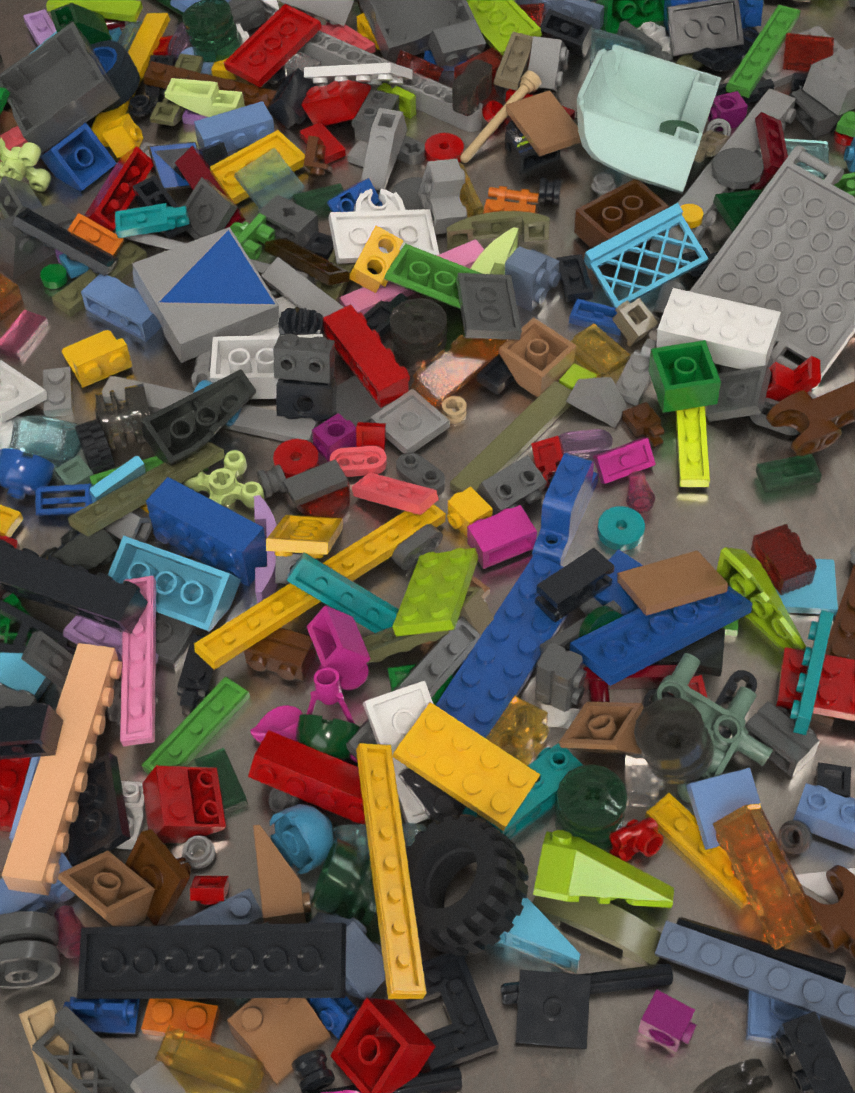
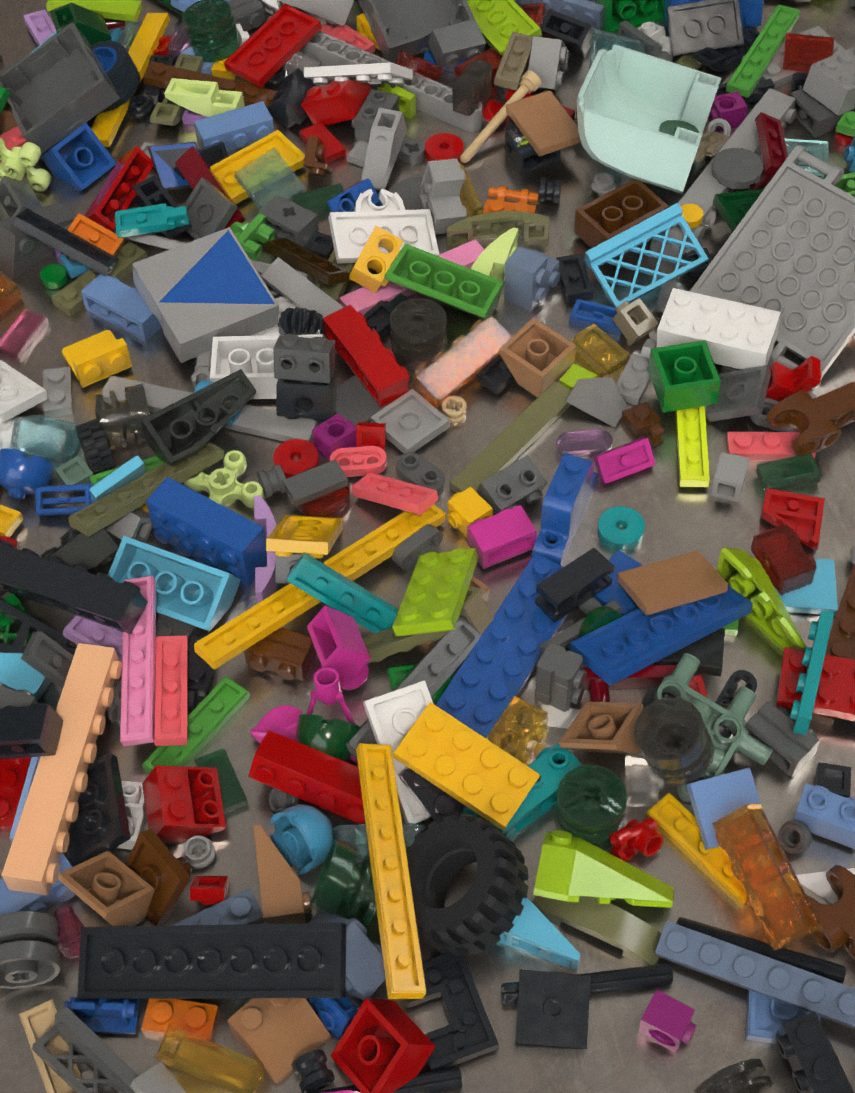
yellow brick [102,113,144,158] -> none
dark grey plate [456,273,522,340] -> none
red plate [531,436,564,488] -> none
clear pink cone [626,471,655,513] -> none
none -> coral plate [154,636,188,746]
none -> light grey brick [710,452,750,502]
none -> coral plate [726,432,816,461]
none -> red wing [761,488,825,550]

